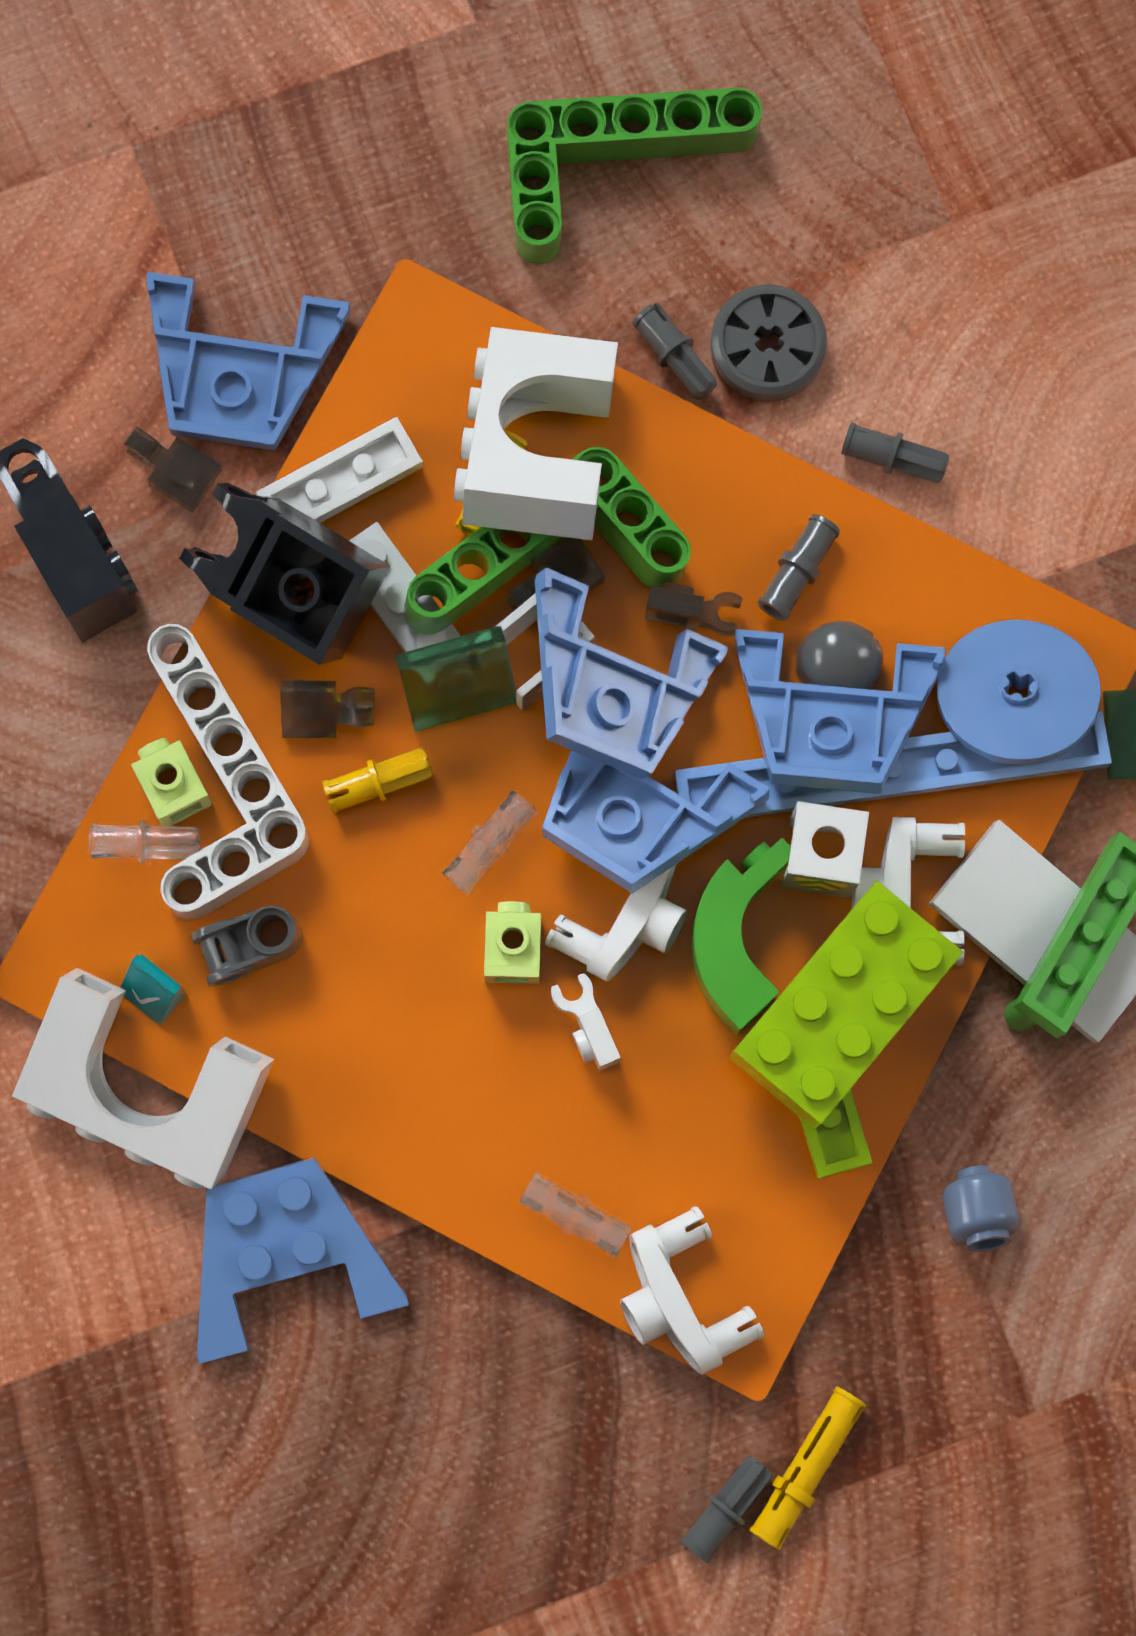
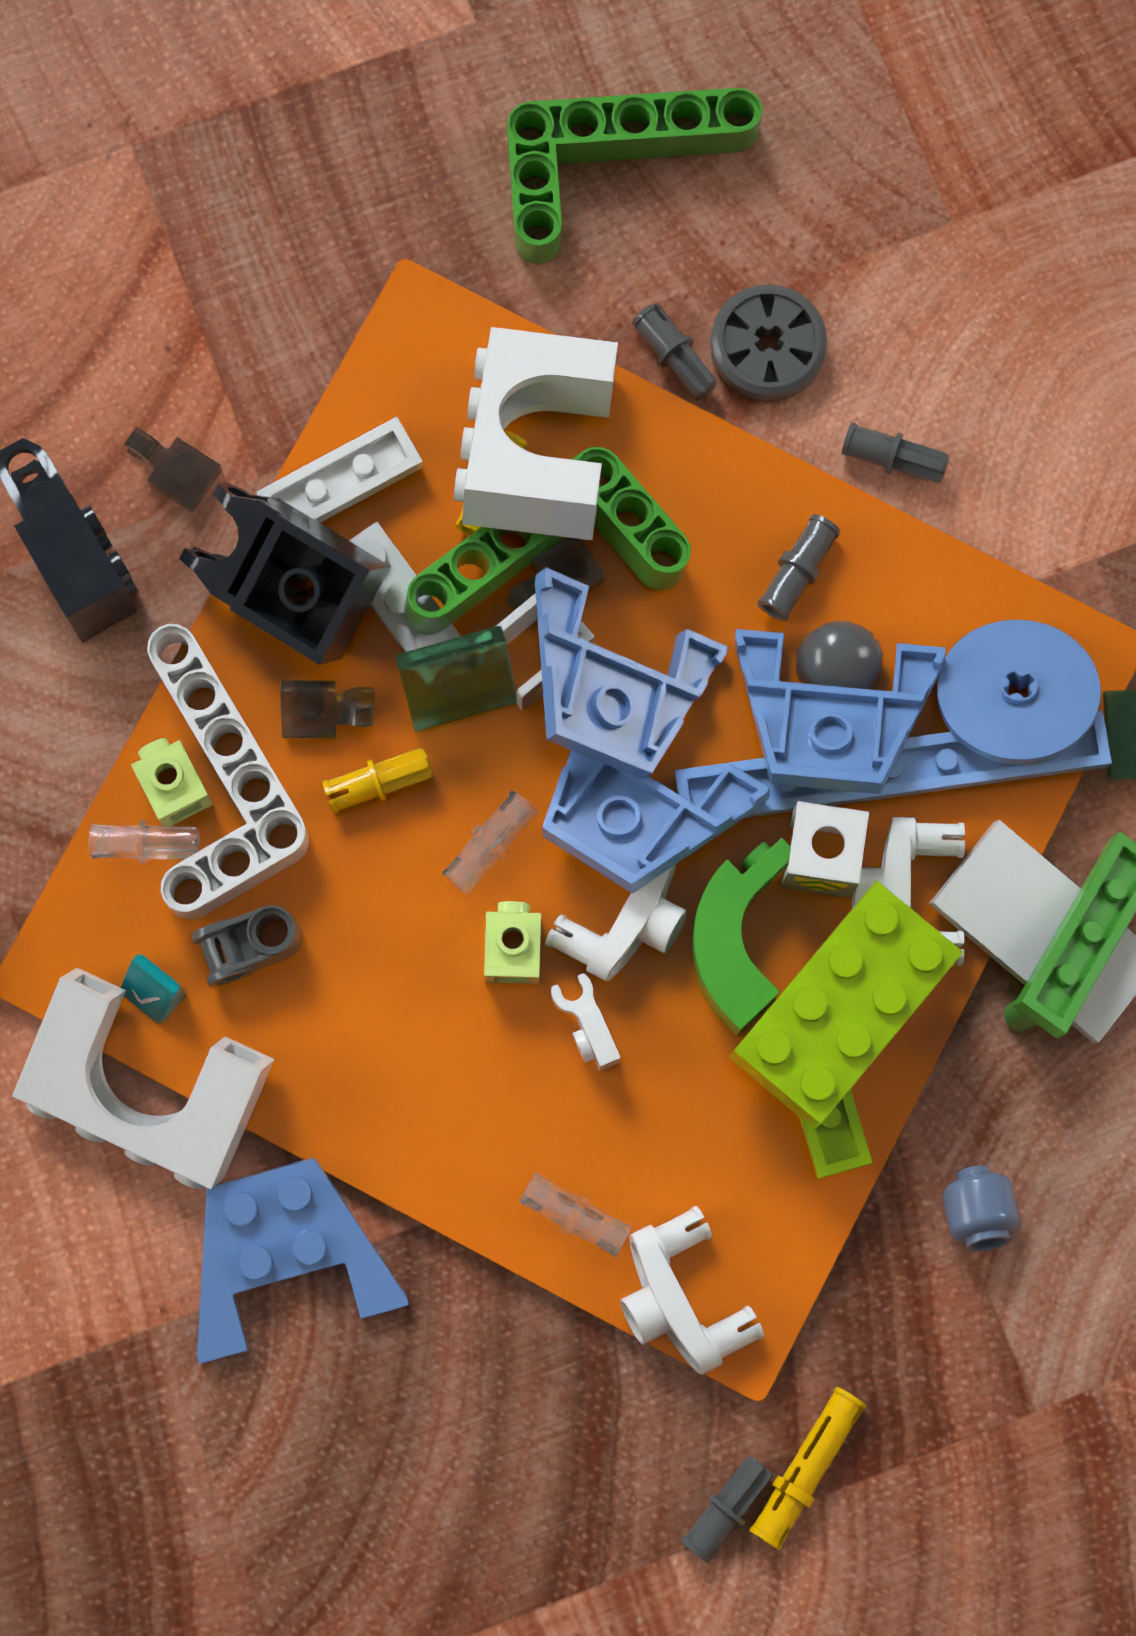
medium blue wing [146,272,351,451] -> none
clear smoke plate [645,582,743,637] -> none

